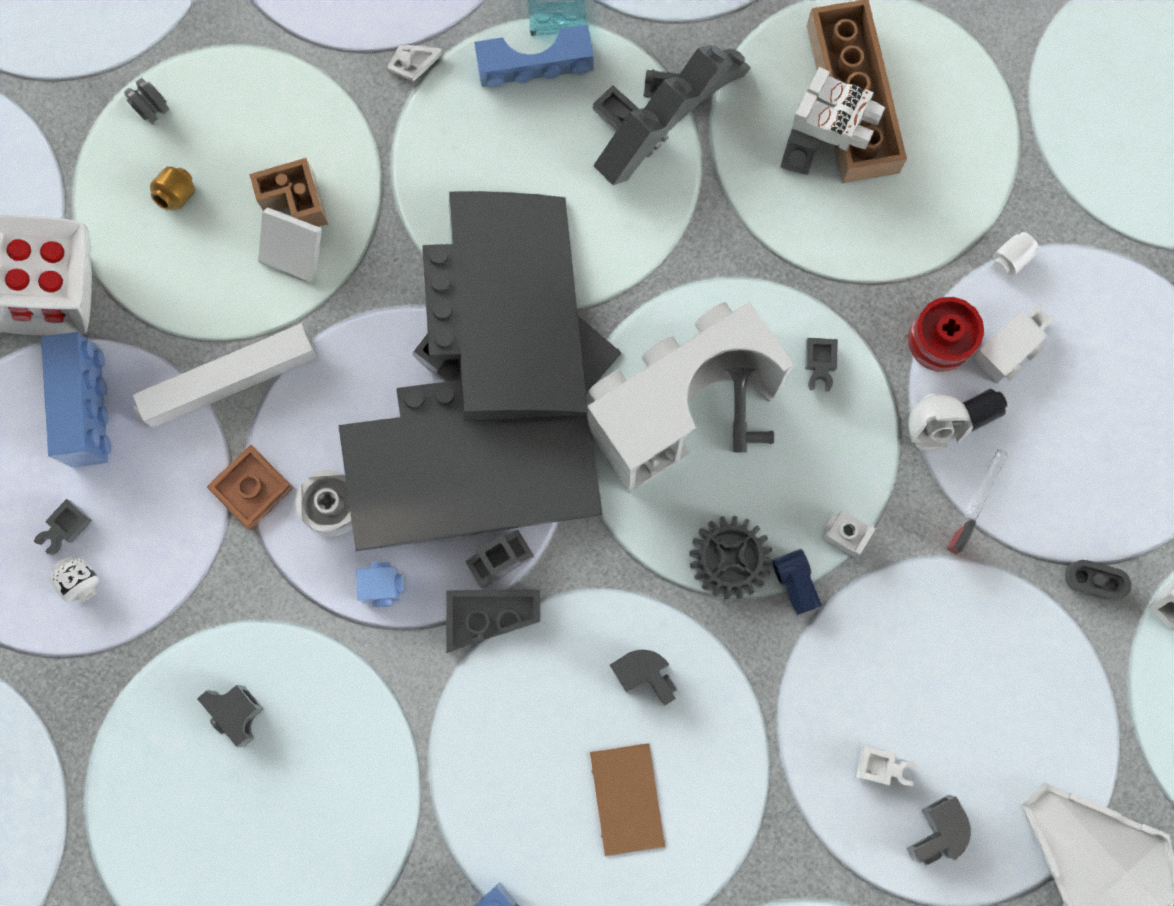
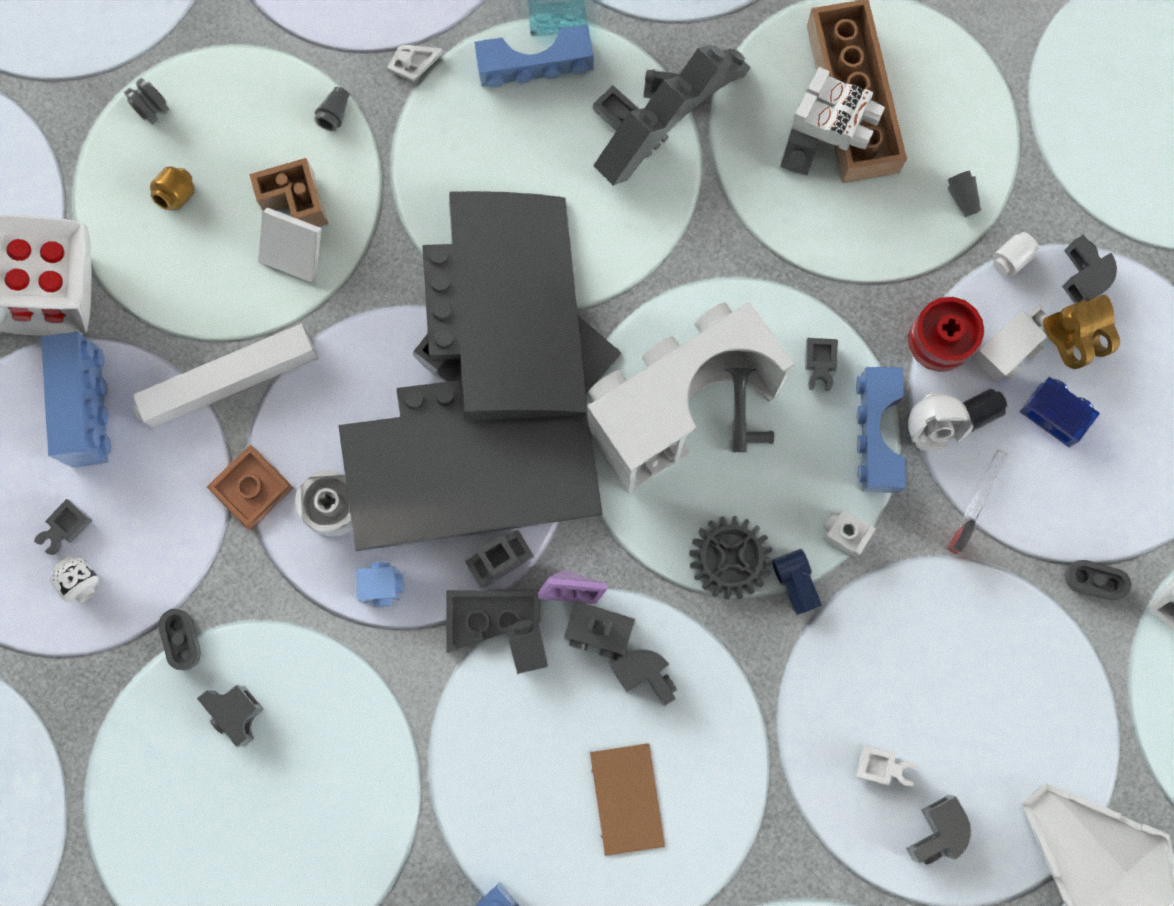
none -> dark grey plate [158,609,201,670]
none -> dark grey cone [314,87,350,131]
none -> dark grey brick [507,620,548,674]
none -> lavender slope [538,569,607,604]
none -> dark grey brick [564,601,635,660]
none -> medium blue arch [856,367,906,493]
none -> dark grey cone [947,170,982,217]
none -> clear blue brick [1019,377,1100,448]
none -> pearl gold piece [1043,295,1120,369]
none -> dark grey brick [1062,234,1117,304]

